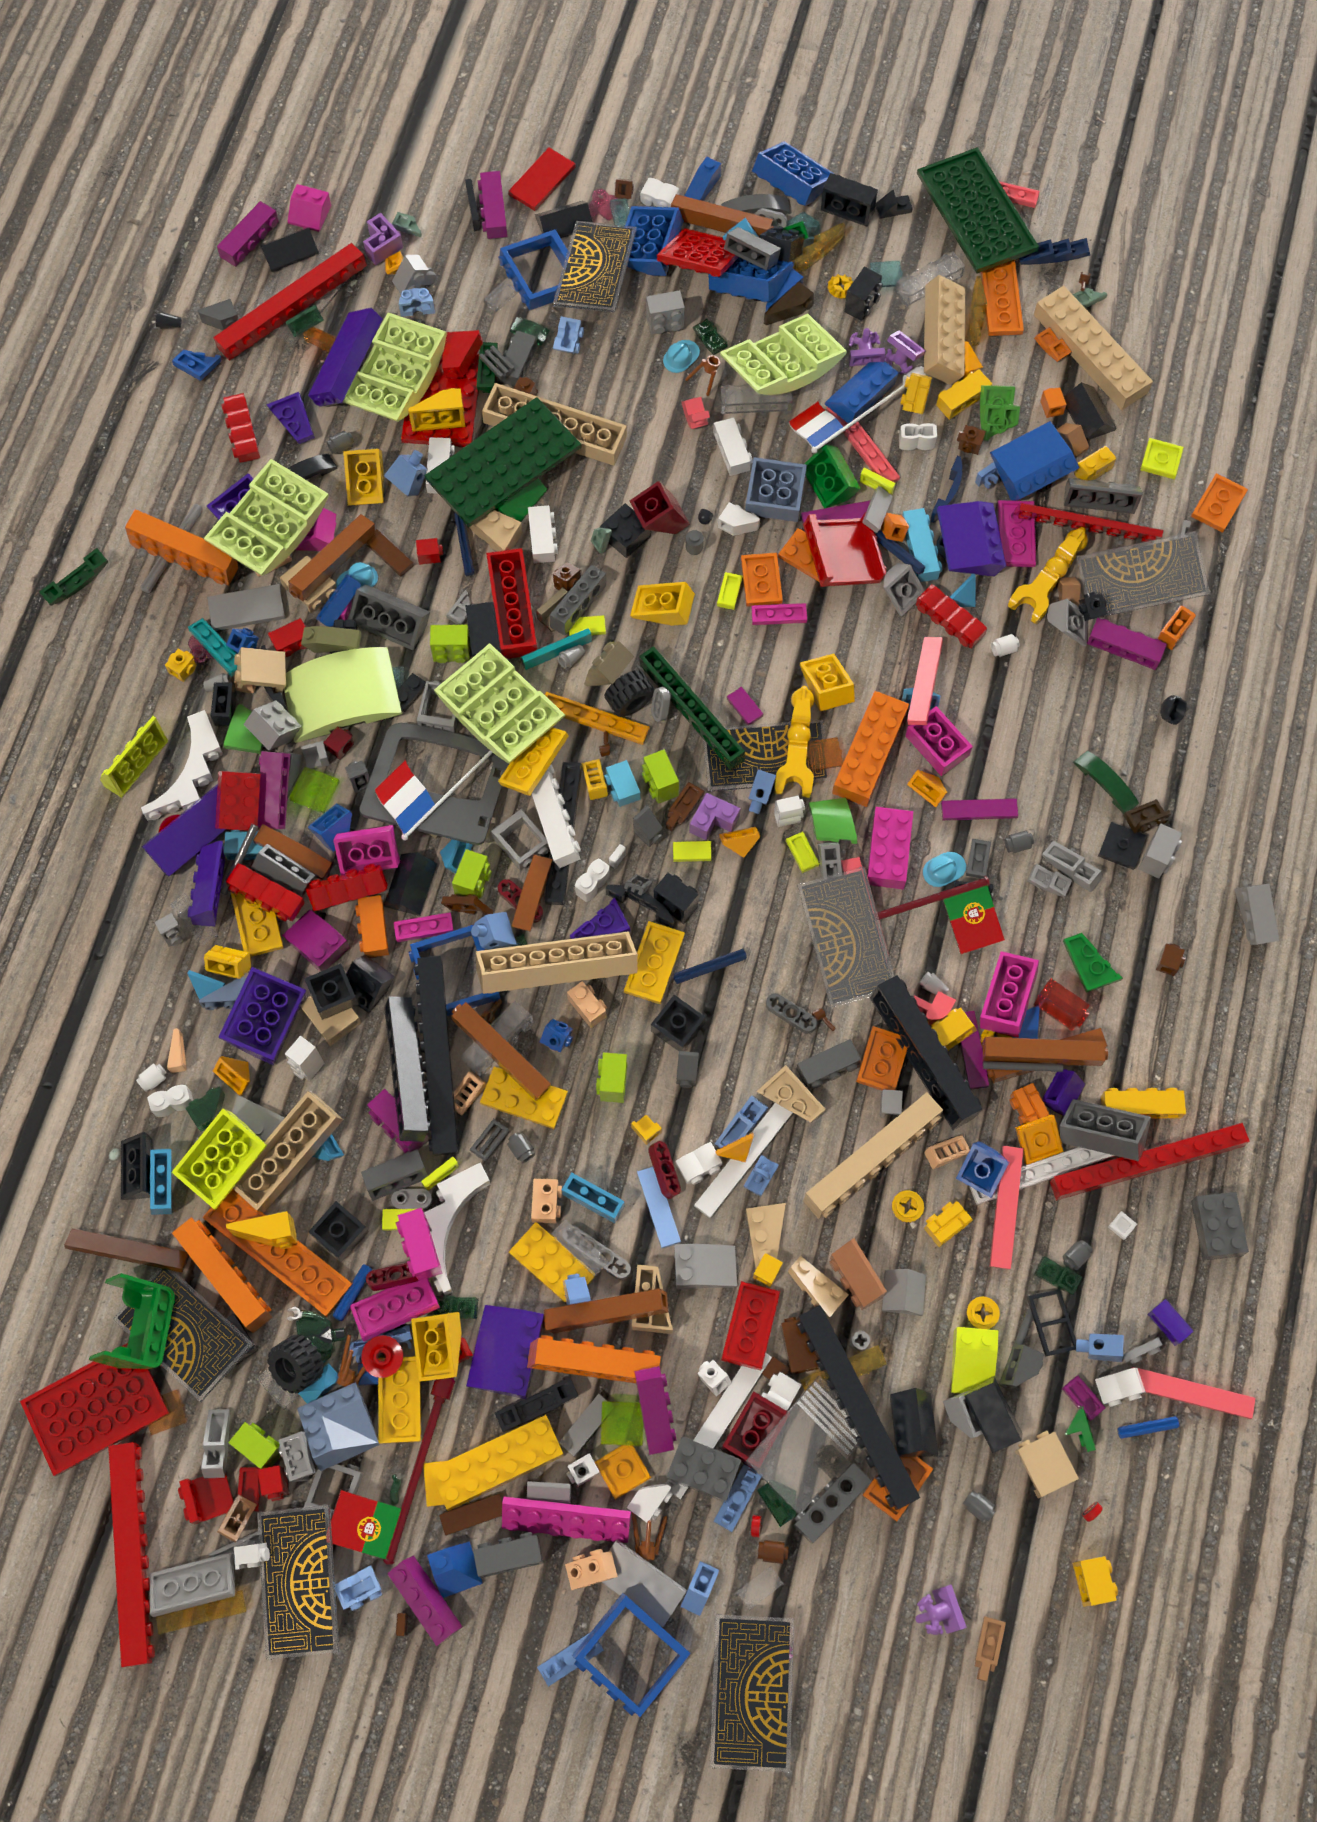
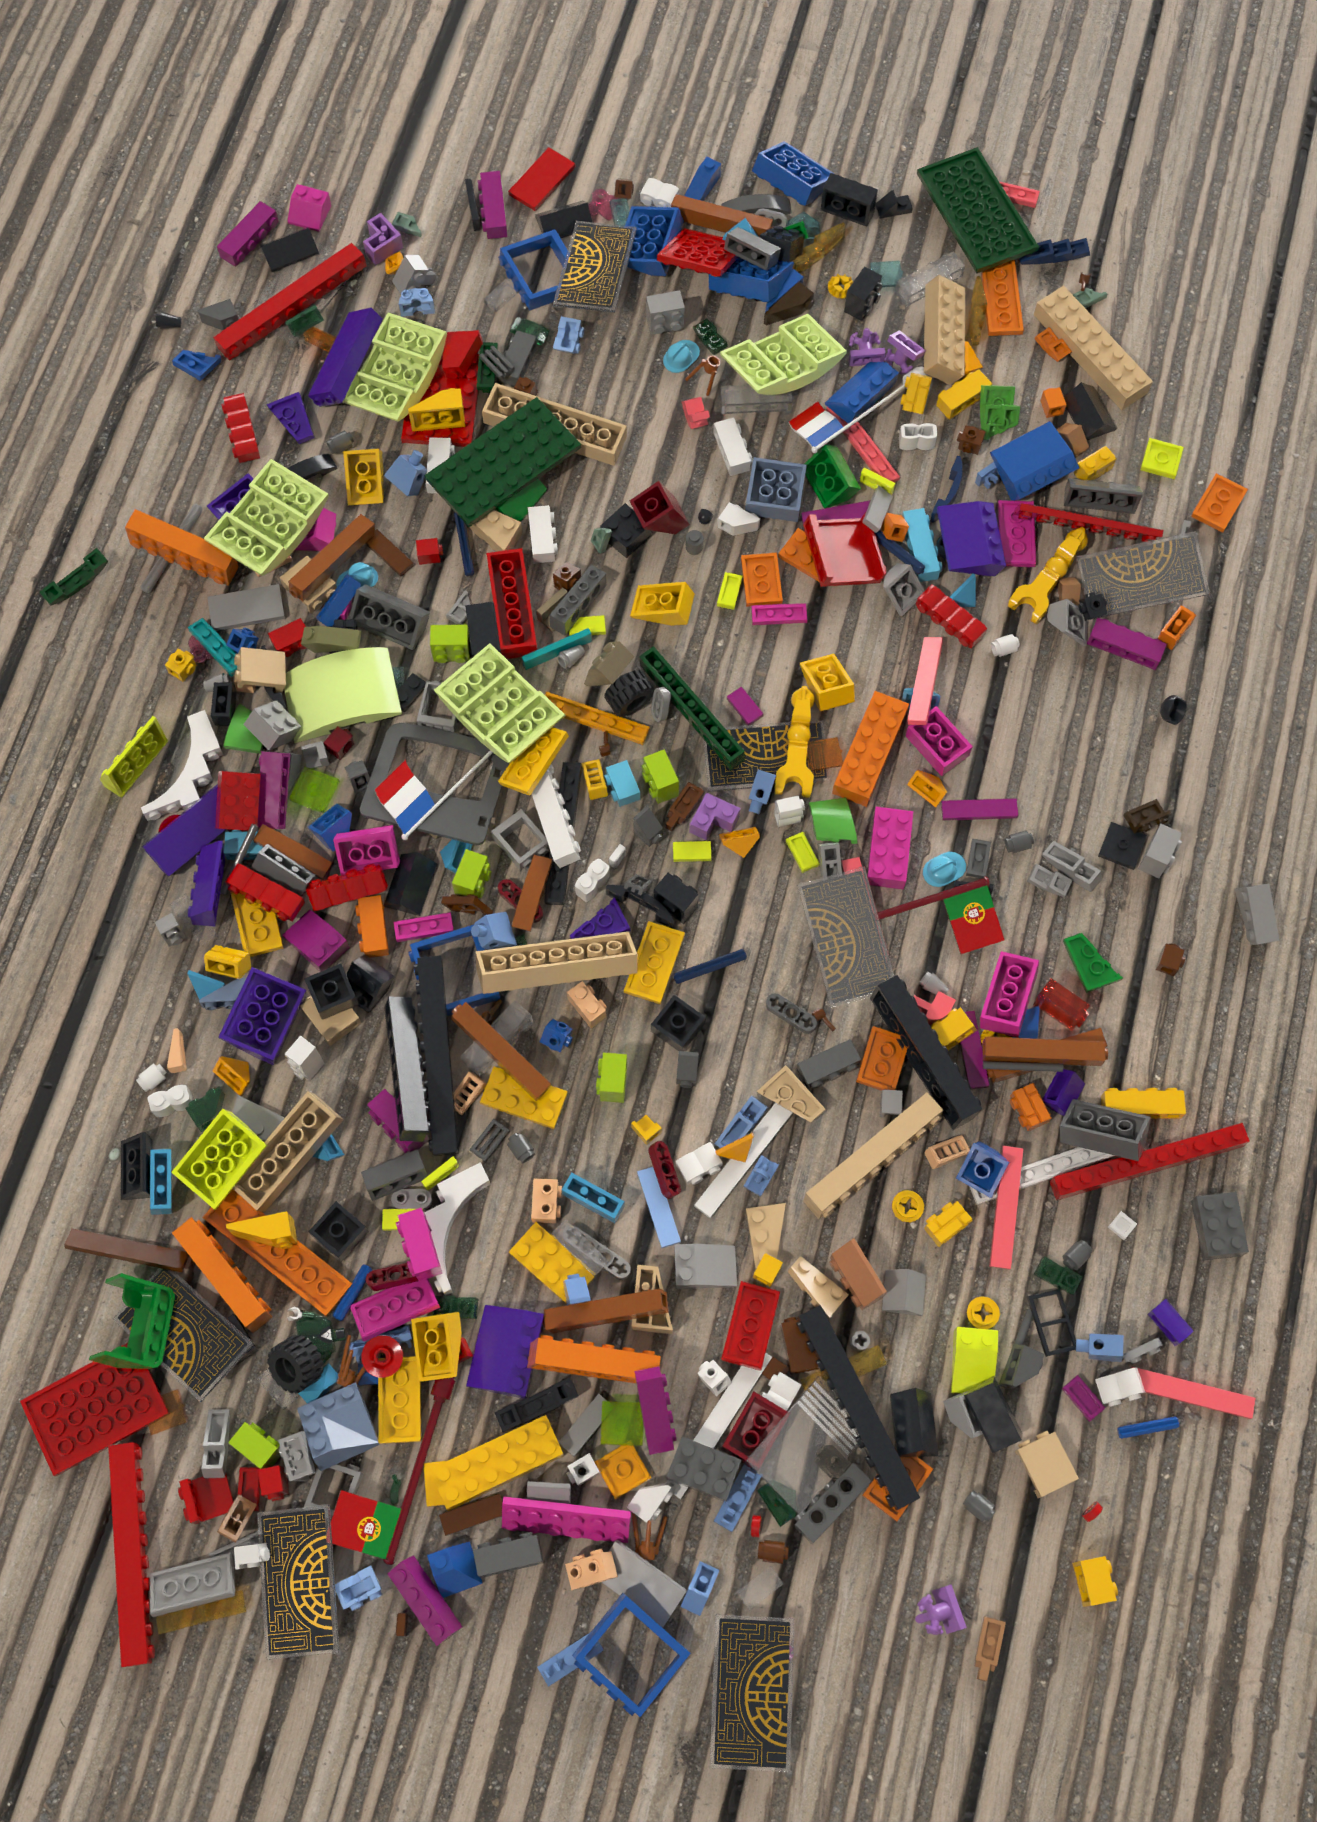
light orange tile [1015,1114,1064,1165] -> none
green slope [1065,1406,1096,1452] -> none
dark green slope [1073,751,1139,814] -> none

